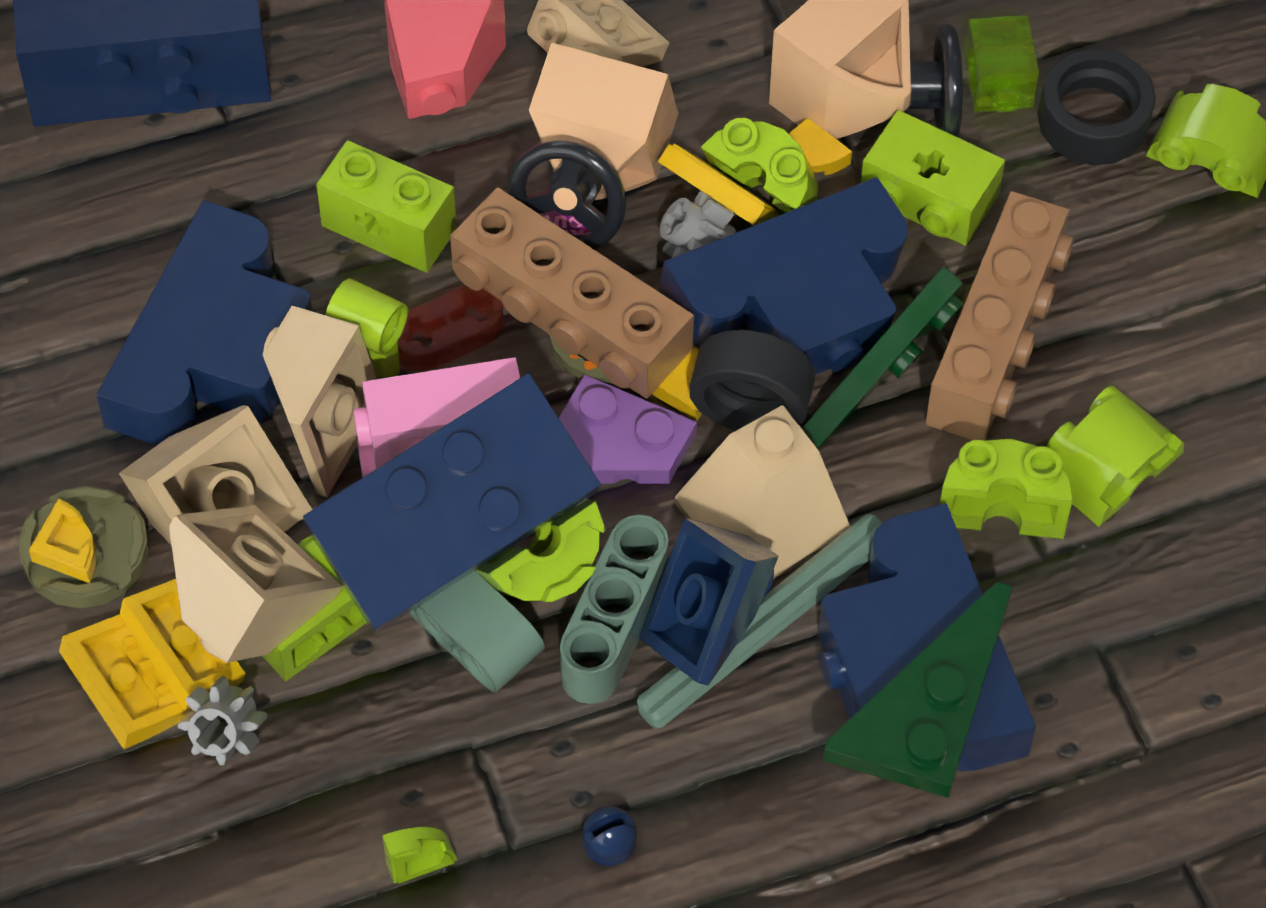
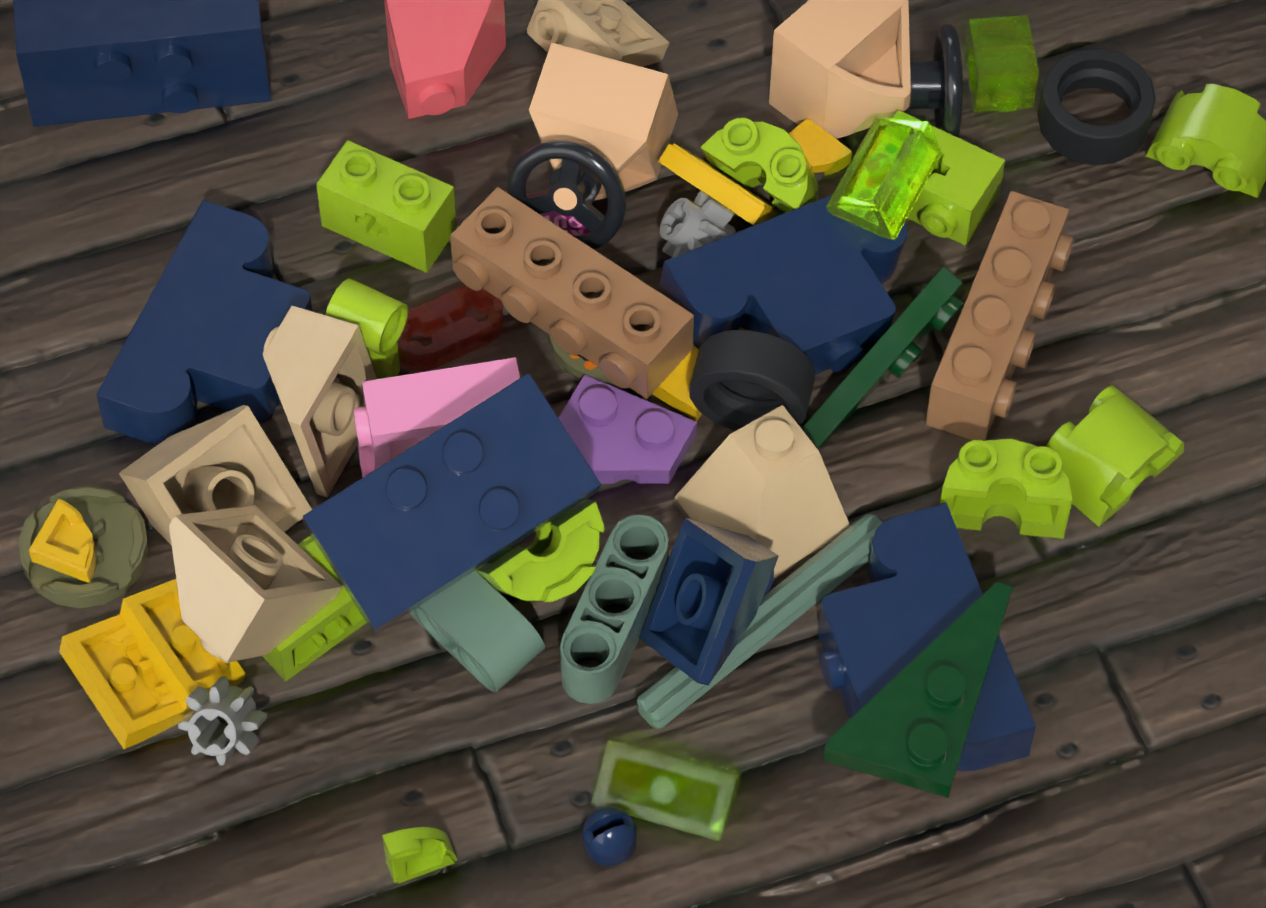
none -> clear neon green slope [591,738,742,841]
none -> clear neon green slope [826,117,941,240]

